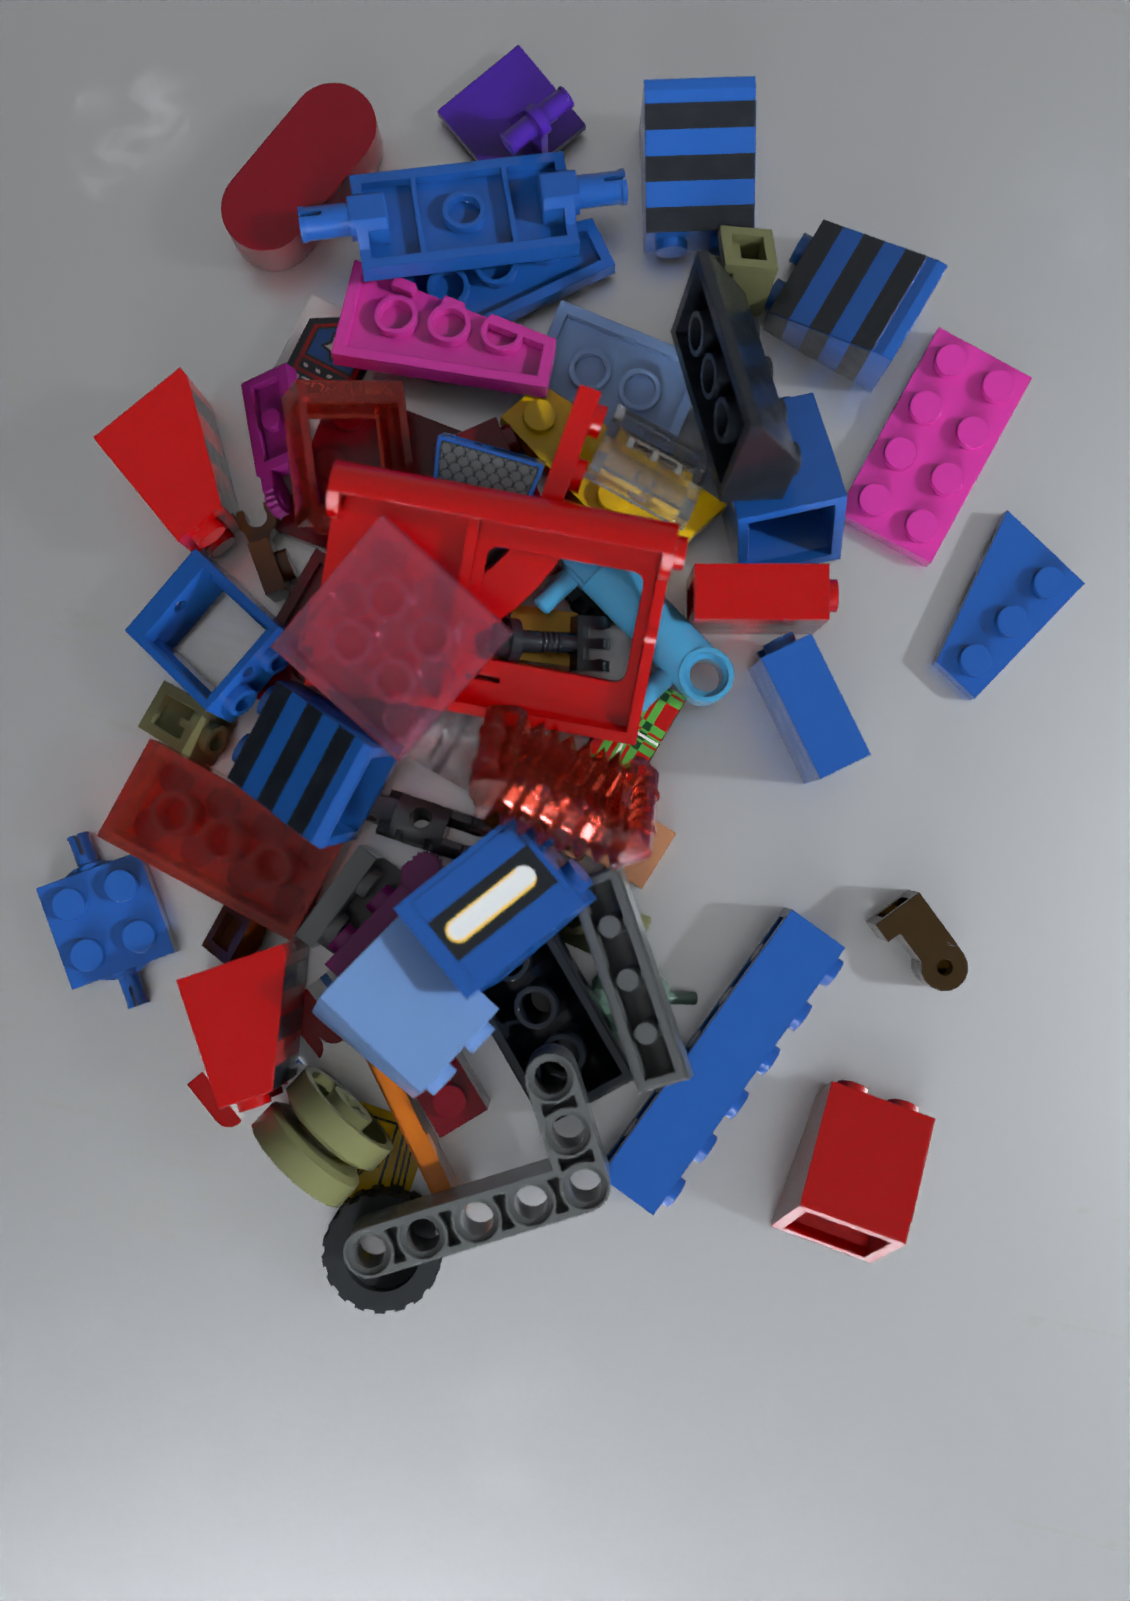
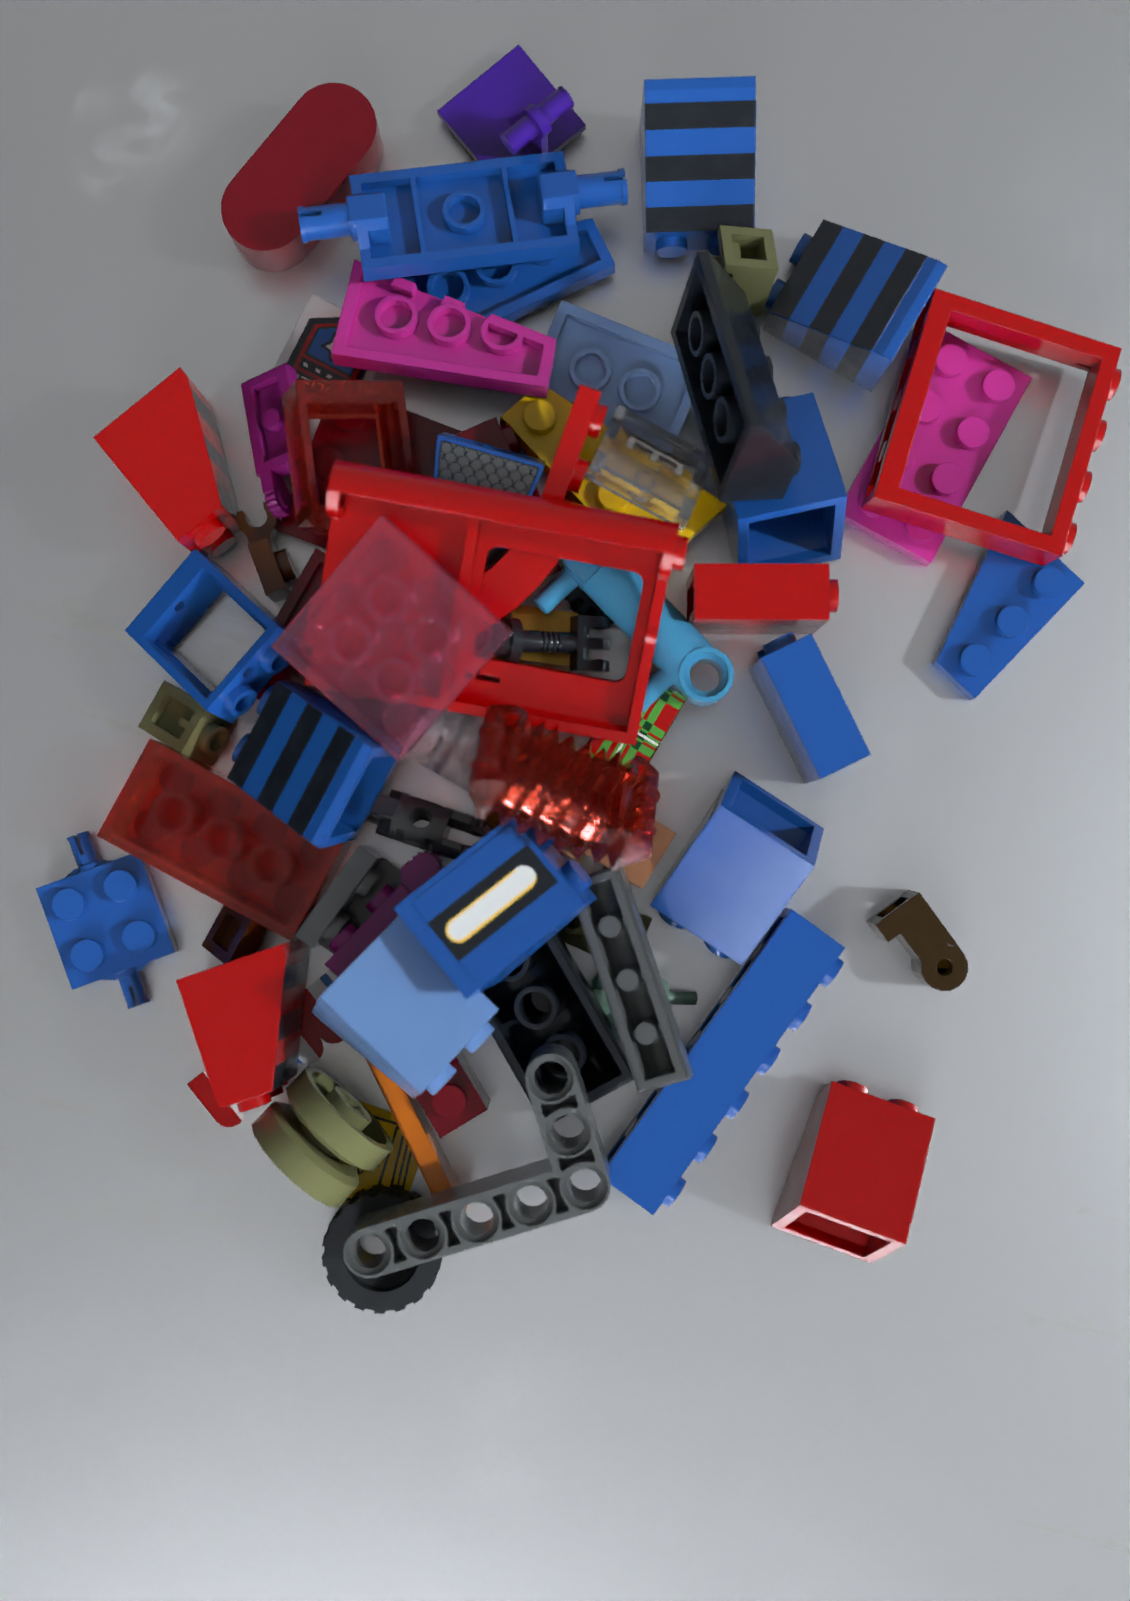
none -> slope [650,771,824,965]
none -> red window [861,288,1122,566]

